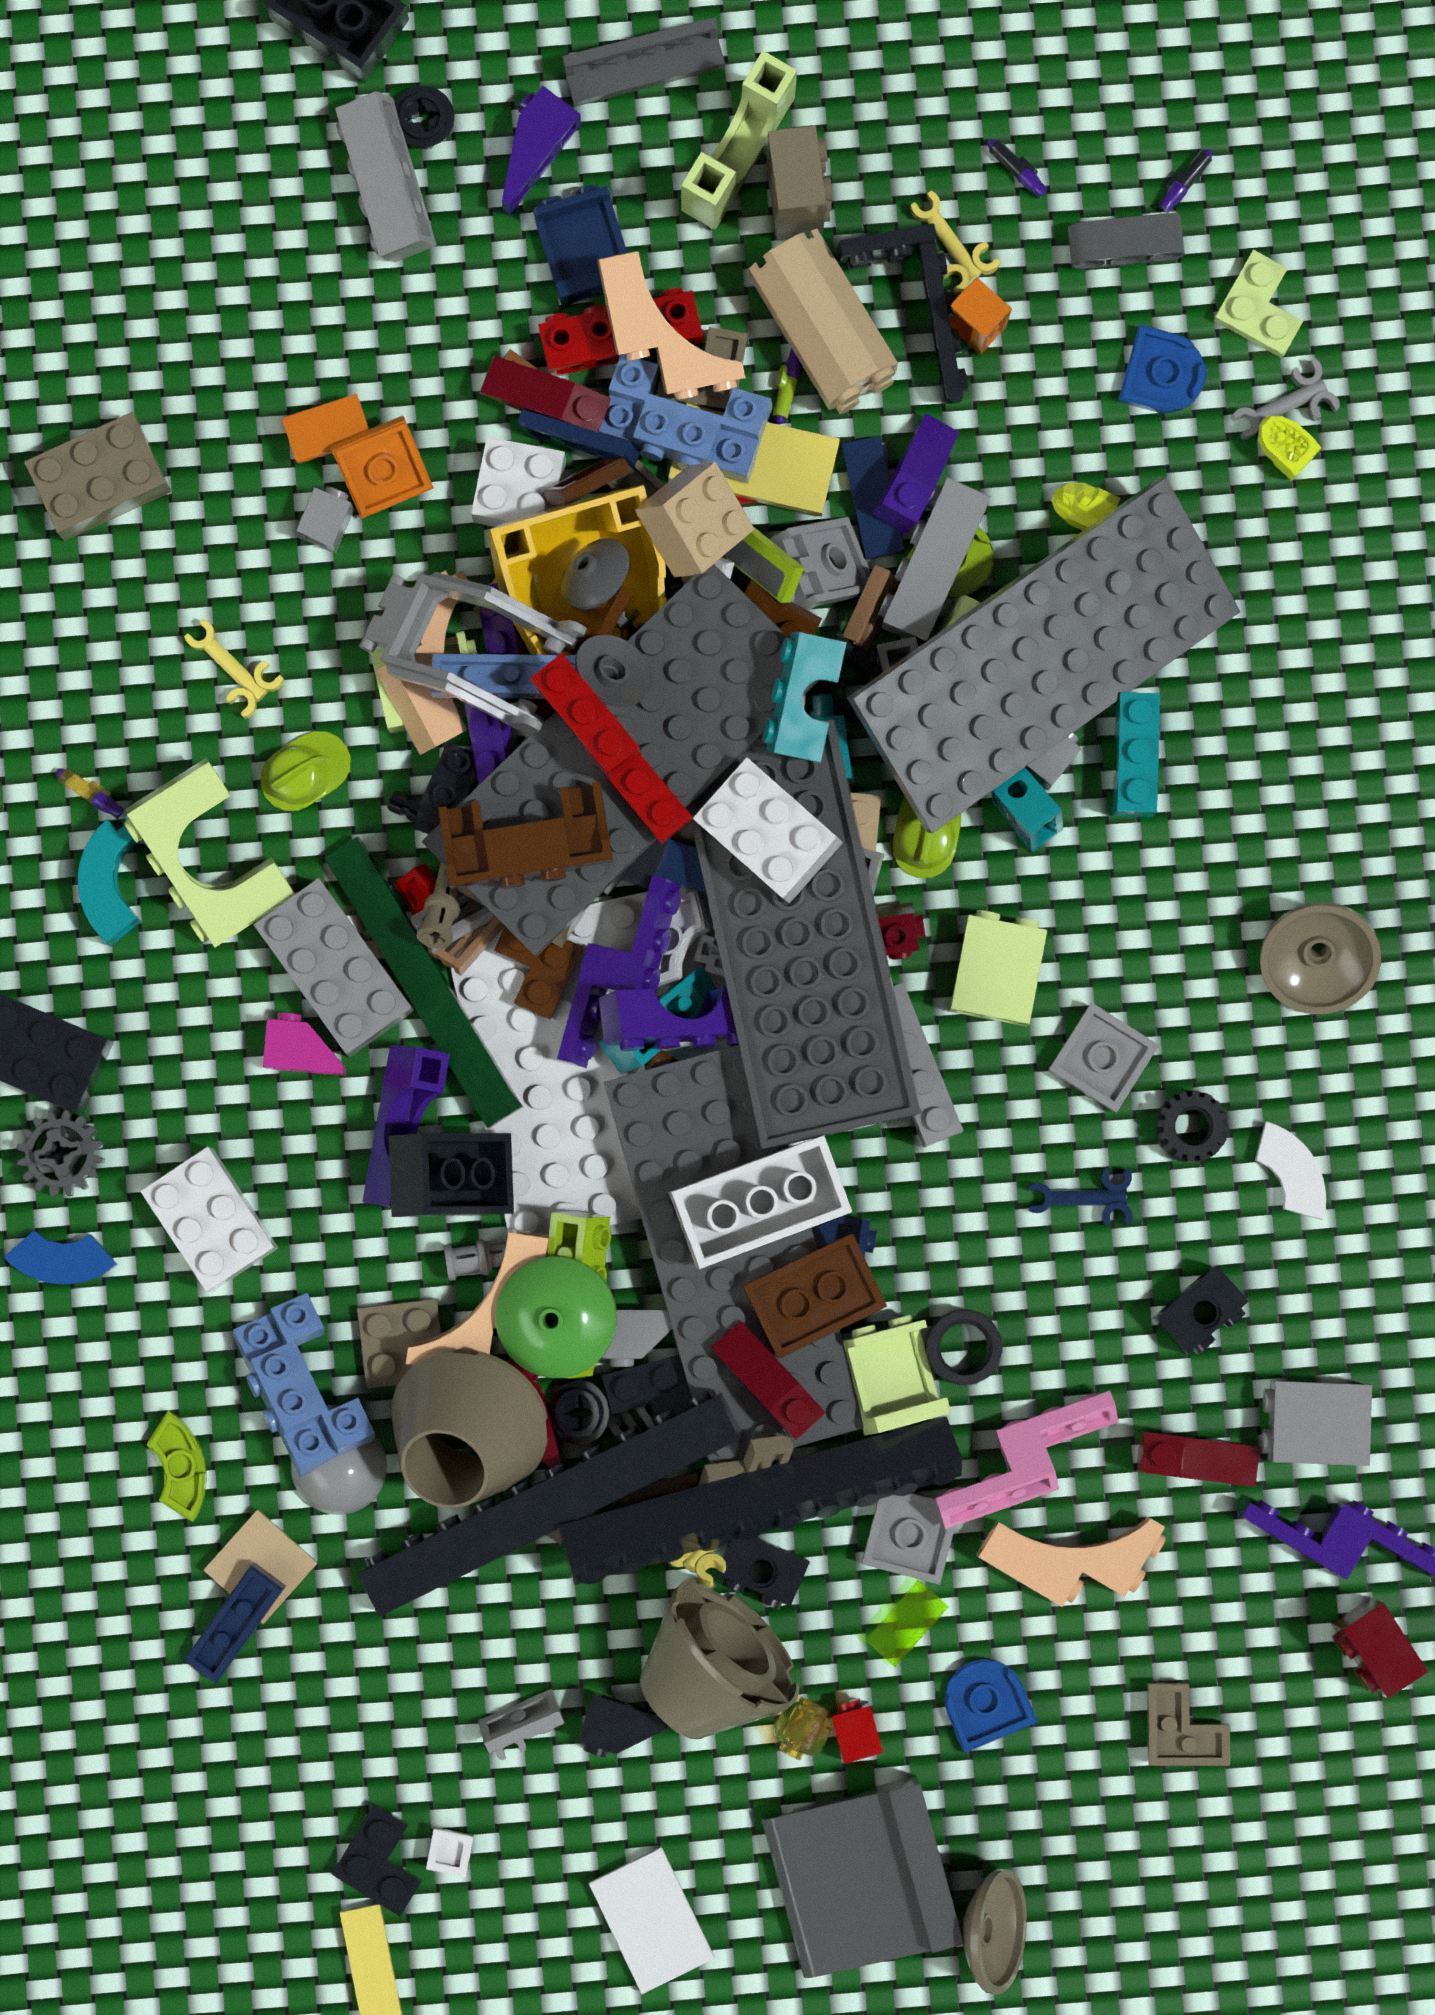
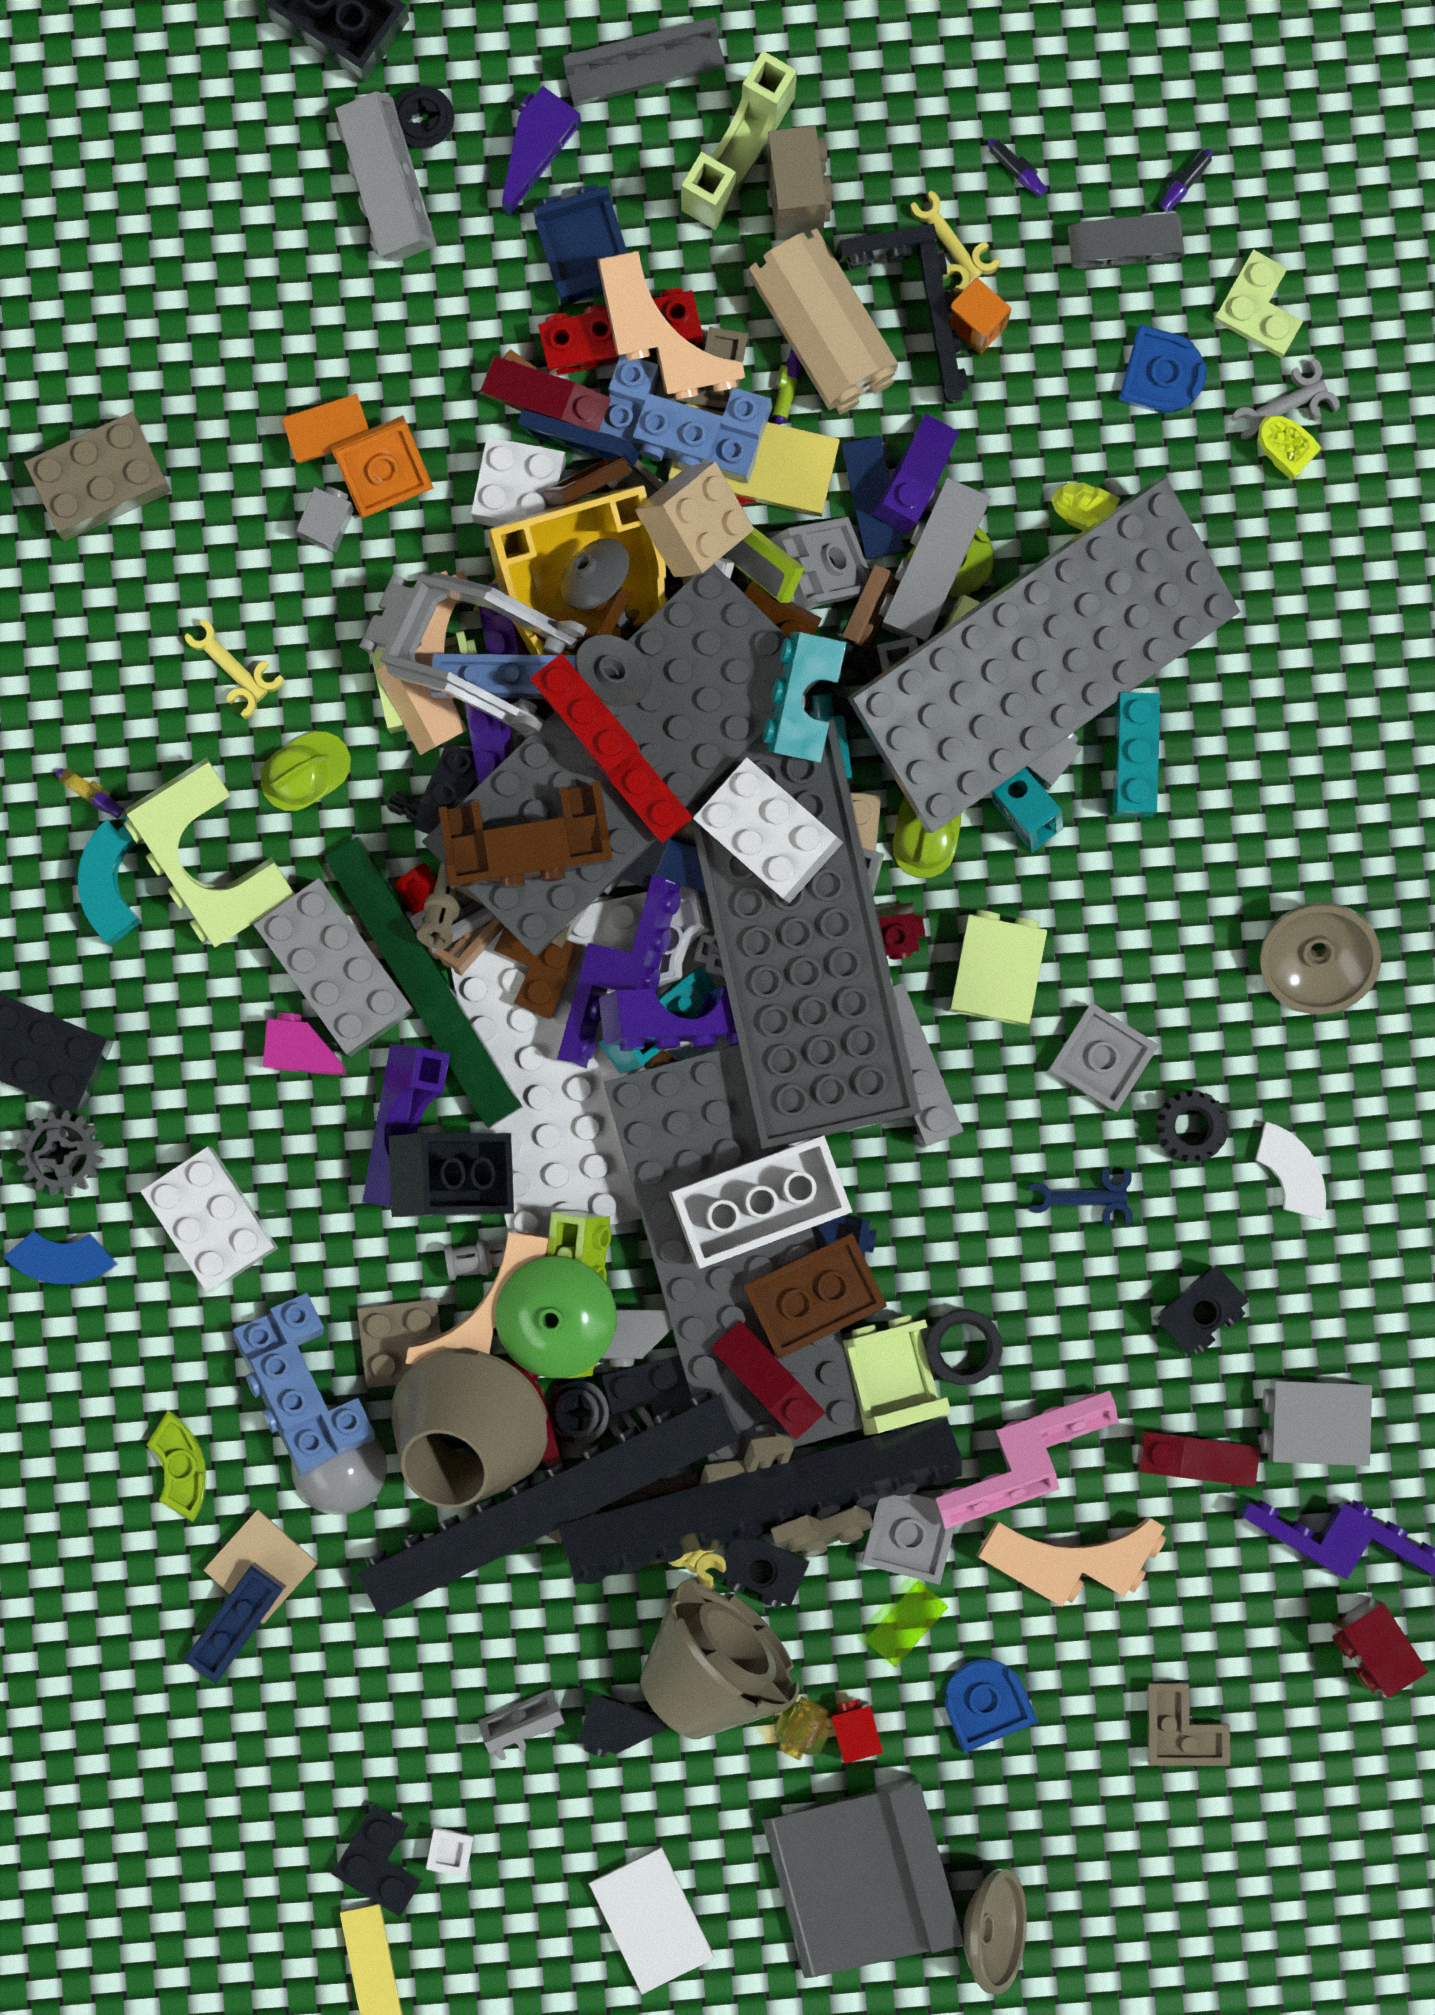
none -> dark tan plate [771,1506,874,1557]

